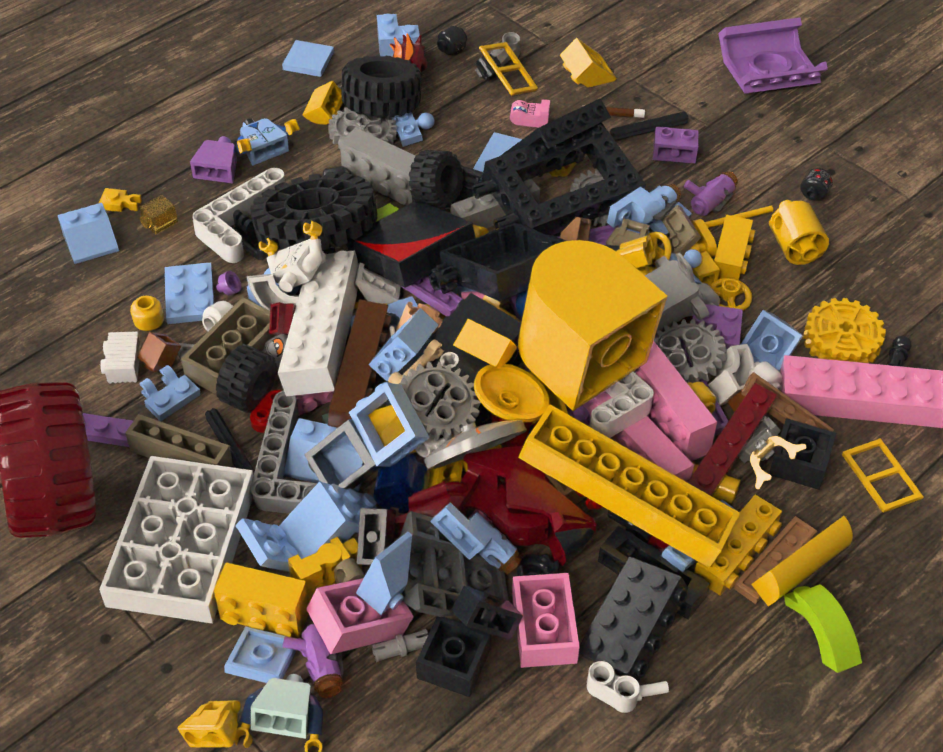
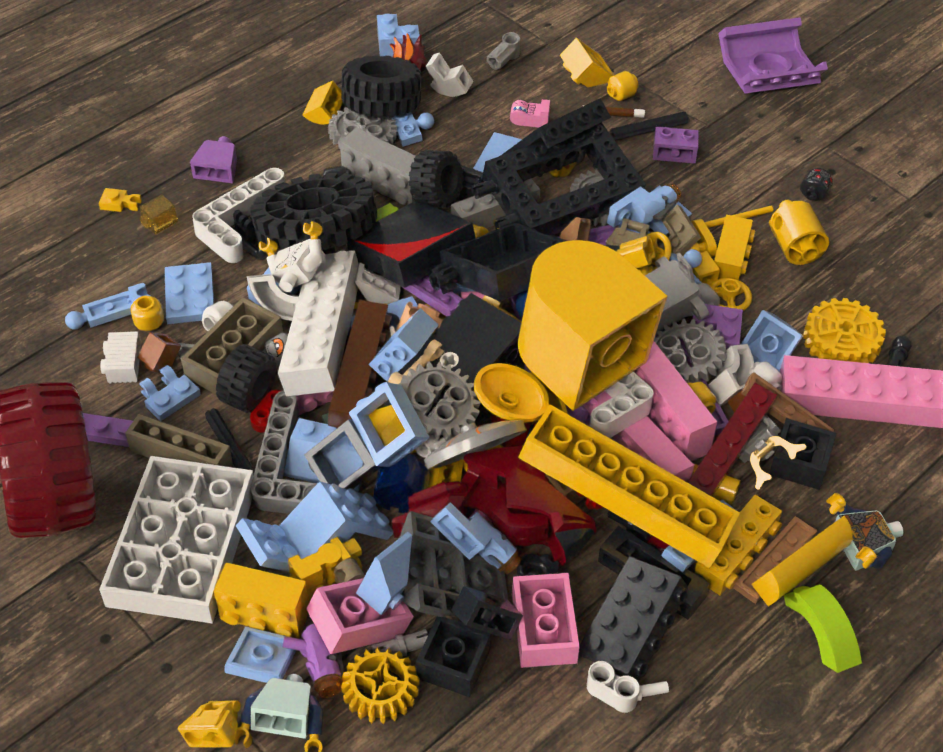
light blue slope [58,203,119,264] -> none
medium lavender tile [216,271,241,296] -> none
light blue torso [236,118,300,165] -> none
dark red piece [269,302,296,336] -> none
light blue tile [282,40,334,77] -> none
black brick [357,508,396,565] -> none
black head [437,26,467,55] -> none
yellow brick [453,319,517,368] -> none
black gear [475,54,501,81] -> none
yellow window [479,42,538,96] -> none
medium lavender piece [684,171,738,216] -> none
yellow window [842,438,924,513] -> none
none -> light blue plate [65,283,150,329]
none -> yellow gear [341,646,419,724]
none -> white brick [426,53,473,97]
none -> yellow head [607,71,639,101]
none -> torso [826,493,903,571]

